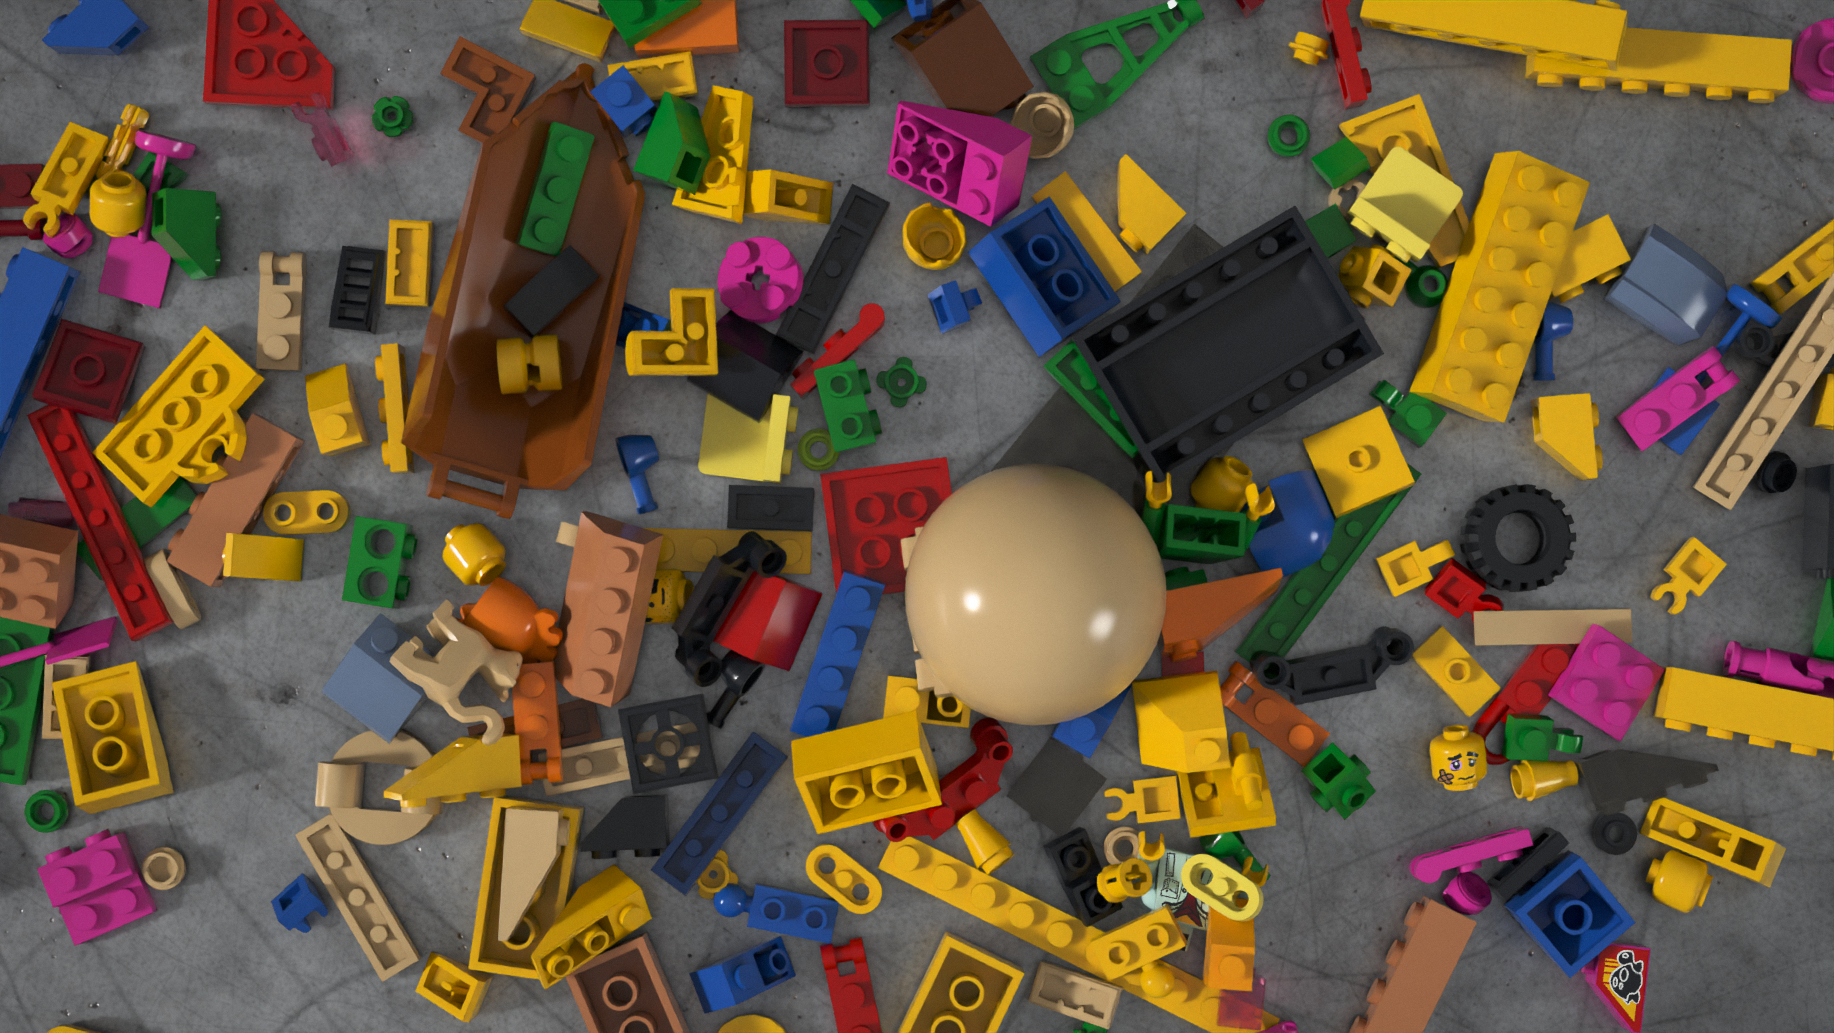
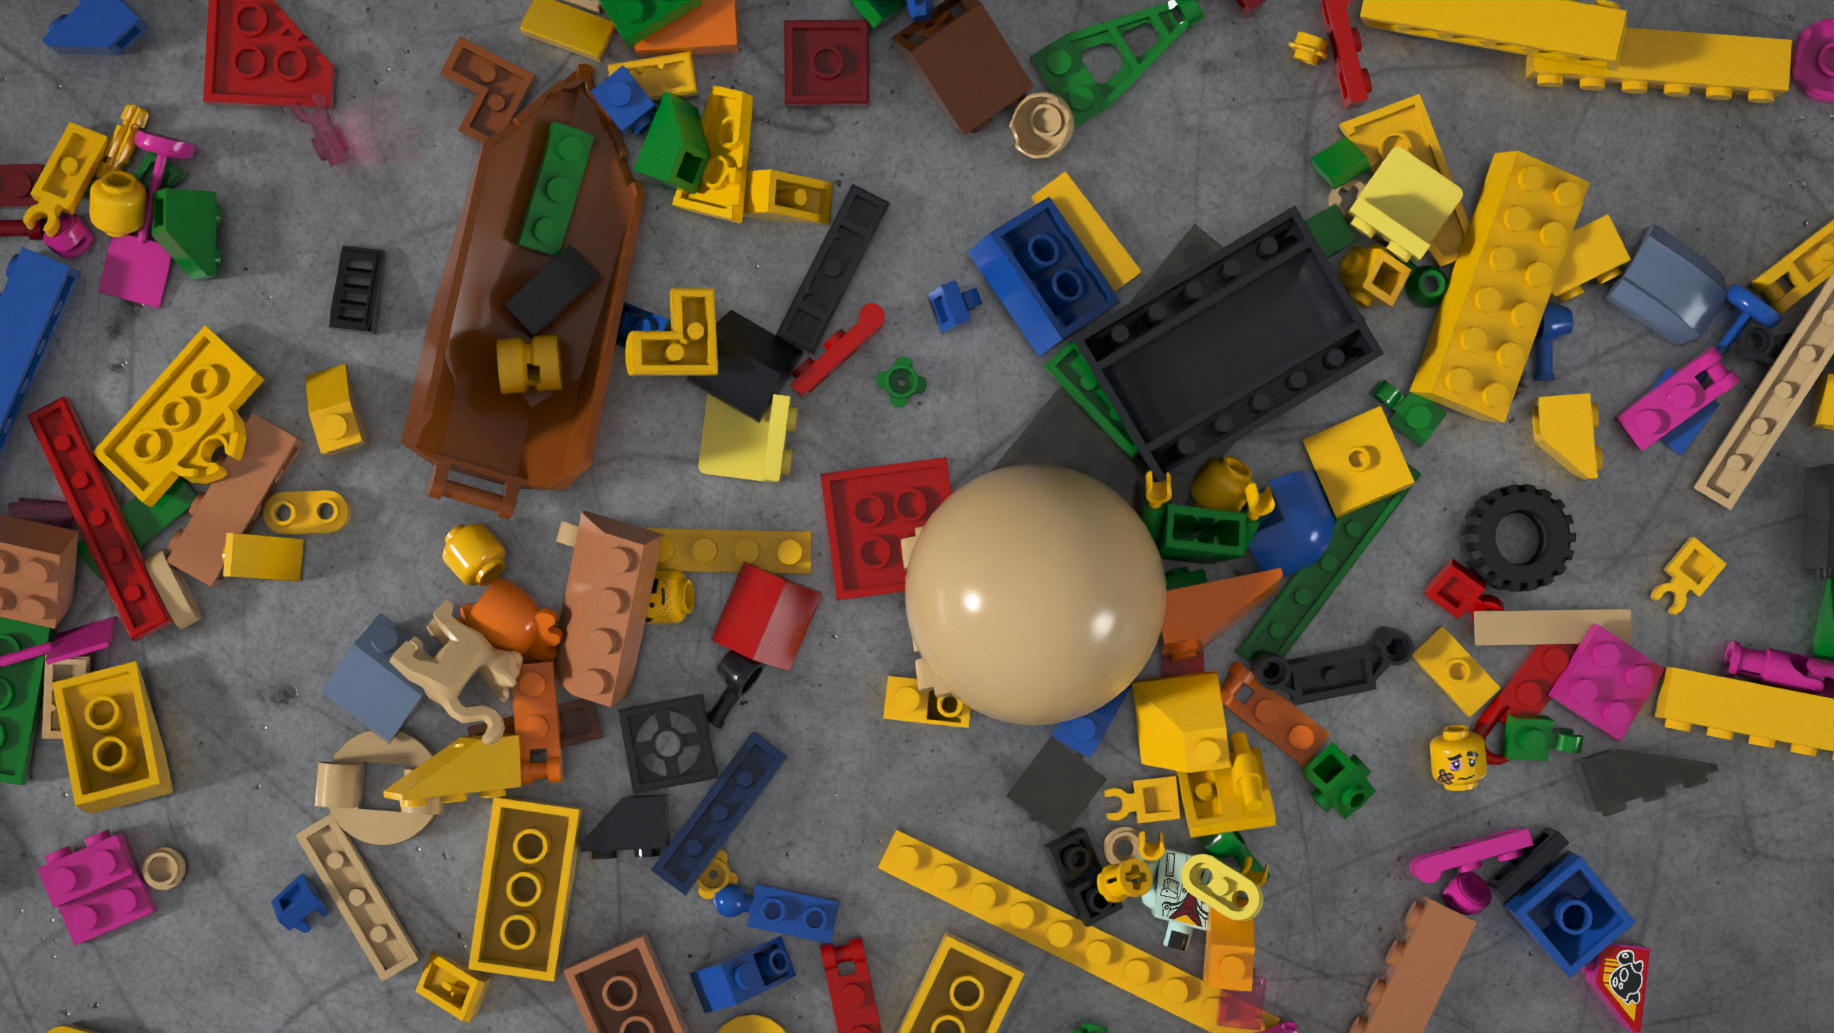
green plate [24,790,69,833] -> none
dark red plate [32,318,145,424] -> none
tan plate [256,251,307,372] -> none
green brick [342,516,418,609] -> none
green plate [371,96,413,137] -> none
yellow plate [375,343,415,474] -> none
yellow plate [385,219,434,307] -> none
tan slope [498,806,570,941] -> none
yellow slope [530,864,652,990] -> none
tan plate [538,722,700,797] -> none
blue bar [615,434,659,514] -> none
black plate [672,531,787,687] -> none
dark pink plate [718,237,803,323] -> none
black plate [727,485,814,531] -> none
blue plate [790,569,885,737] -> none
yellow brick [791,711,942,834] -> none
lime plate [797,428,840,471] -> none
yellow plate [806,844,882,914] -> none
green bracket [814,359,882,452] -> none
red plate [872,718,1013,842] -> none
dark pink slope [887,101,1032,227] -> none
yellow hair [902,203,967,270] -> none
yellow cone [955,809,1015,875] -> none
tan plate [1028,960,1123,1030] -> none
yellow plate [1090,904,1187,998] -> none
yellow slope [1117,154,1187,255] -> none
green plate [1267,114,1310,157] -> none
yellow plate [1375,540,1455,597] -> none
yellow cone [1510,760,1578,801] -> none
black plate [1593,812,1637,855] -> none
yellow slope [1640,794,1786,888] -> none
yellow head [1645,850,1714,913] -> none
black plate [1757,451,1797,493] -> none

